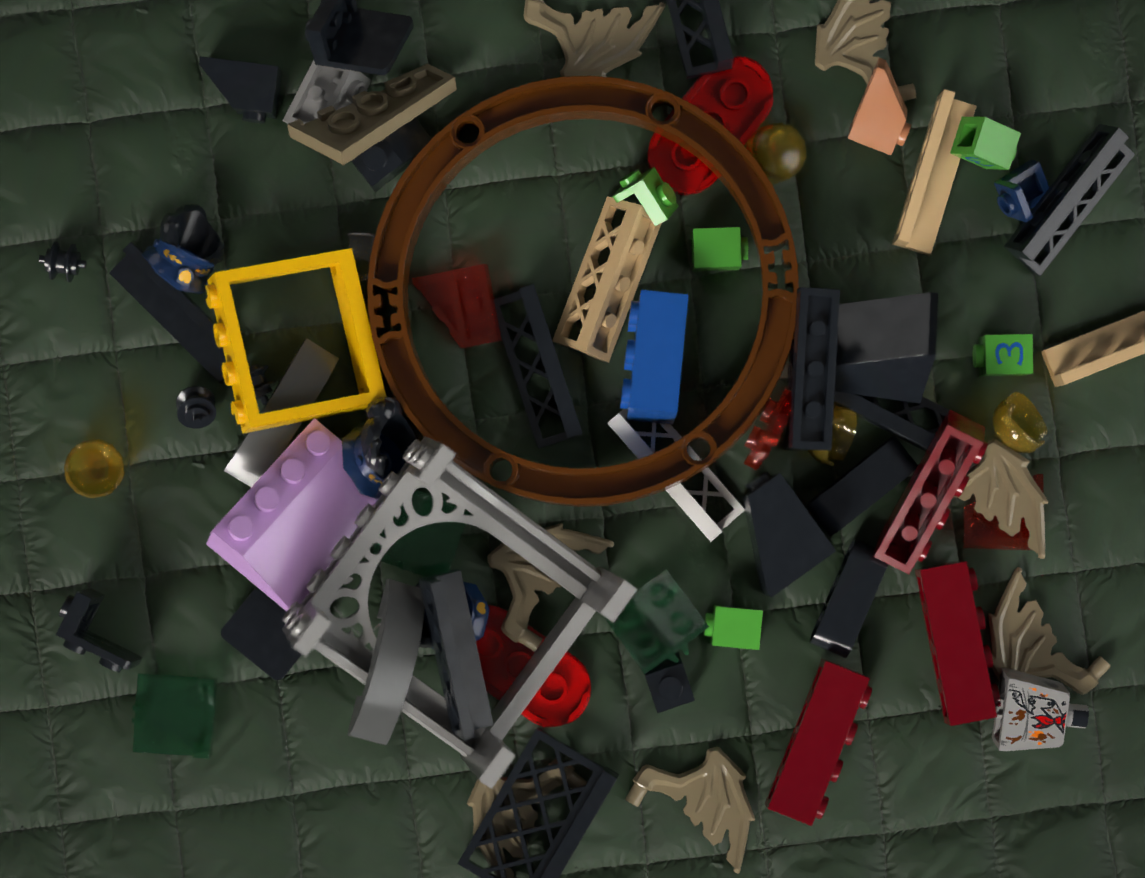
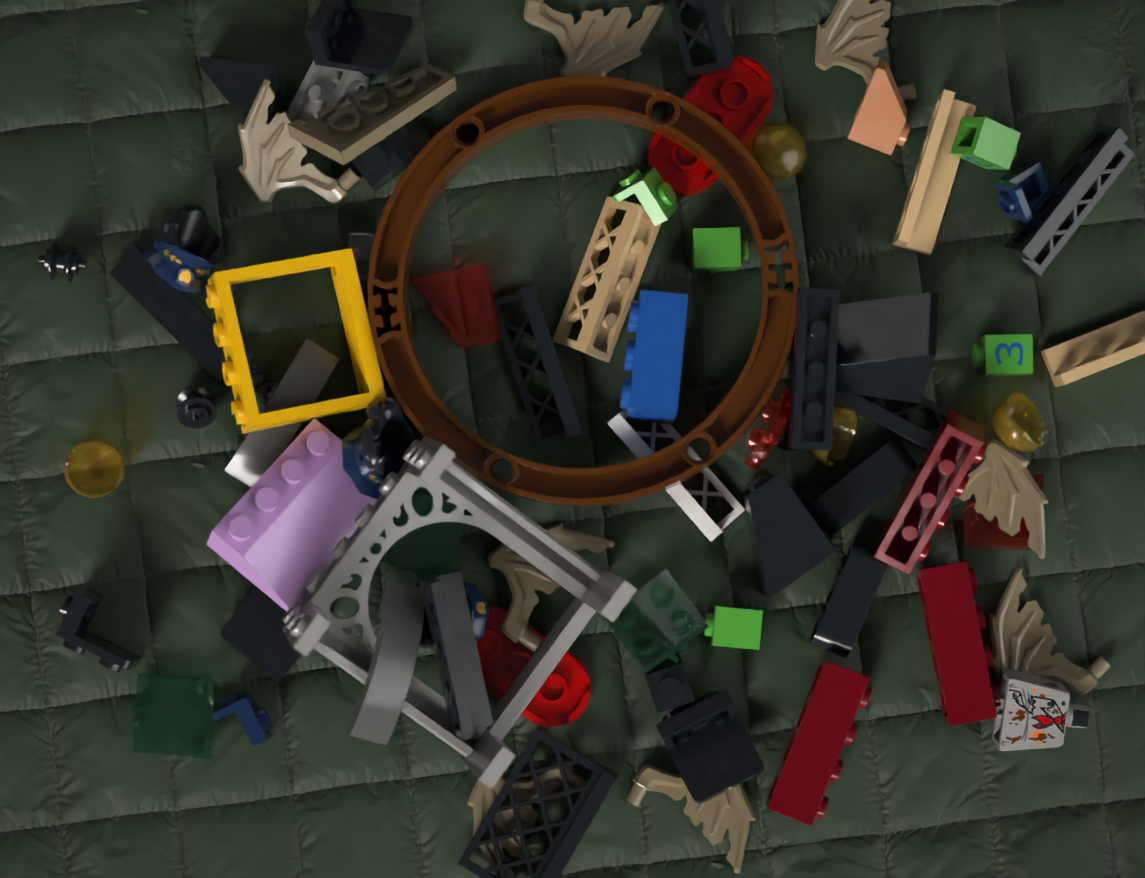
none -> dark blue bracket [212,692,273,746]
none -> dark tan animal [238,78,362,204]
none -> black bracket [656,689,764,804]

